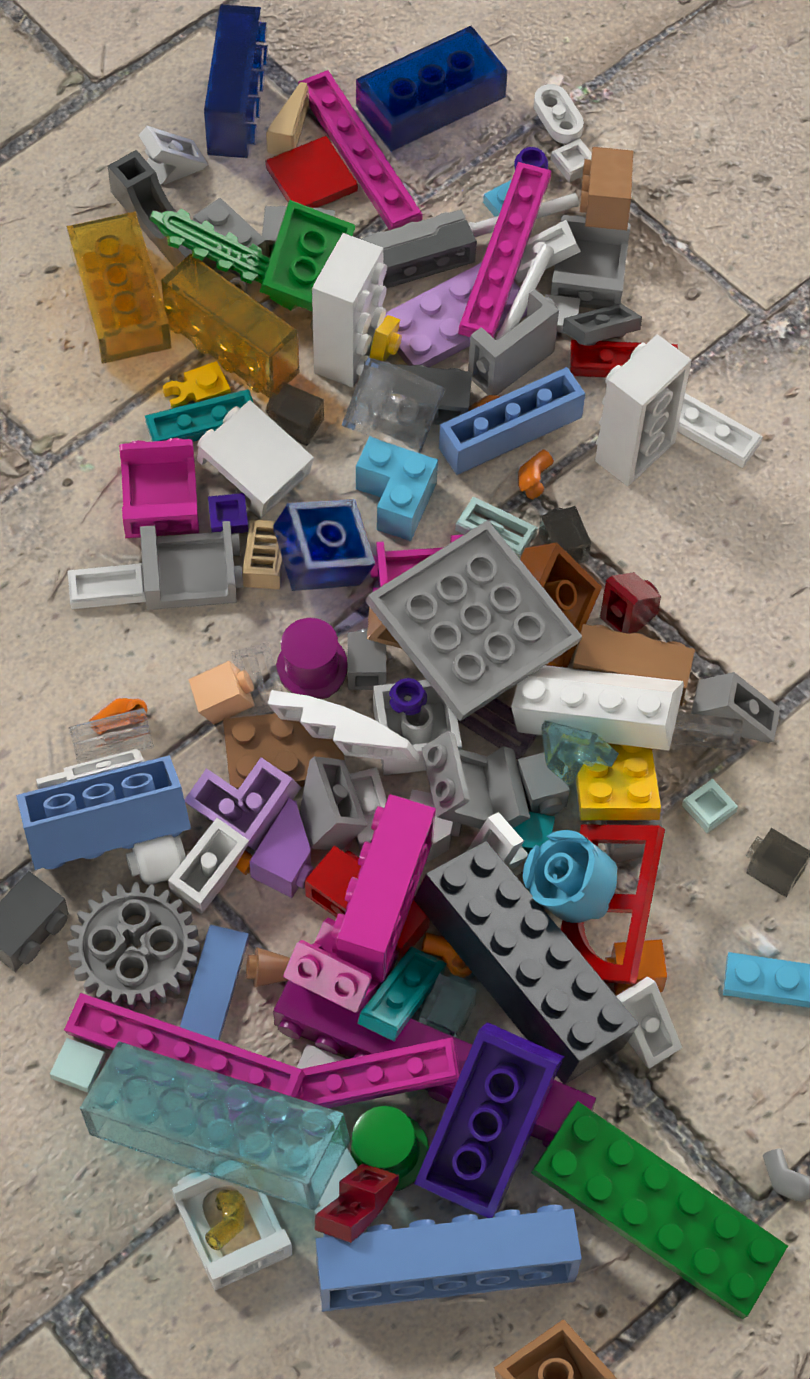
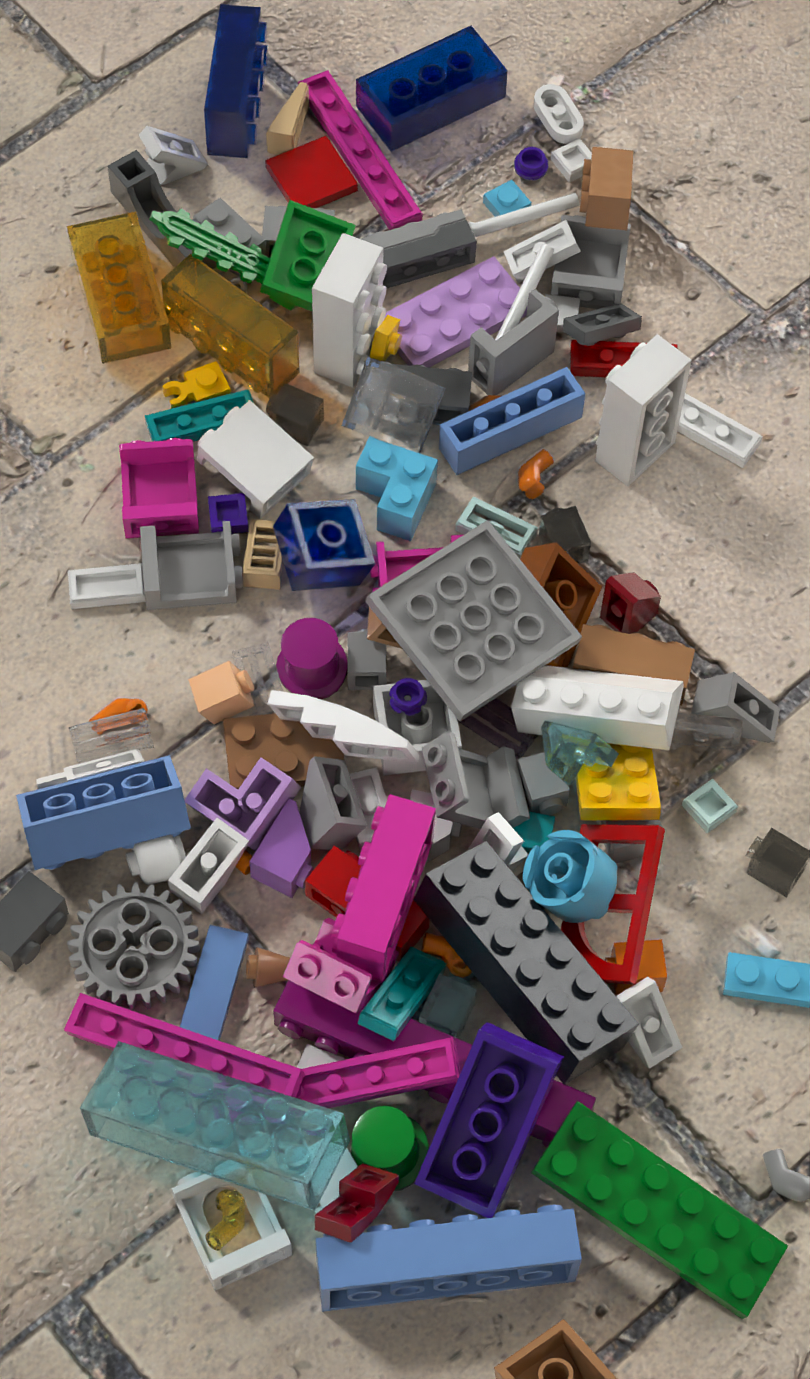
light aqua tile [50,1038,106,1093] -> none
dark pink tile [458,162,551,338] -> none

